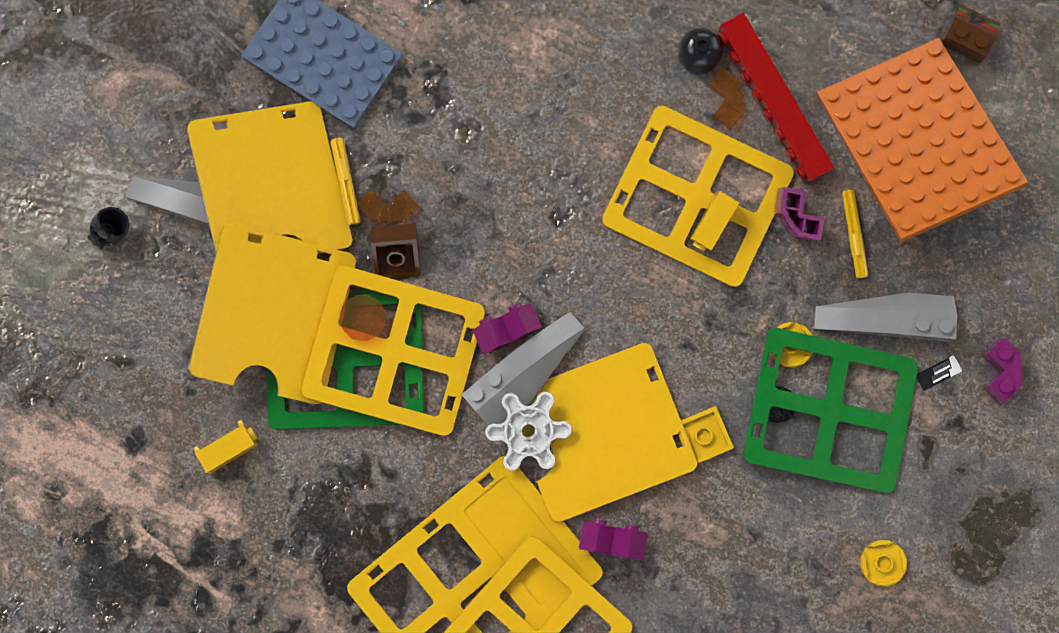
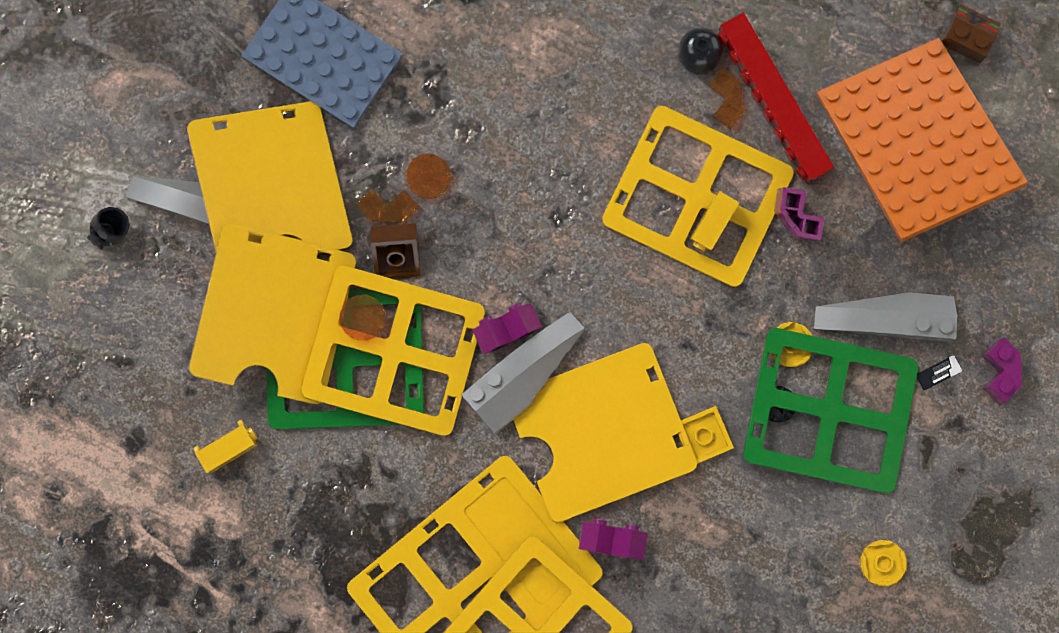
yellow axle [331,138,361,225] -> none
white plate [485,392,572,470] -> none
yellow axle [842,190,868,279] -> none
none -> clear orange tile [406,153,451,199]

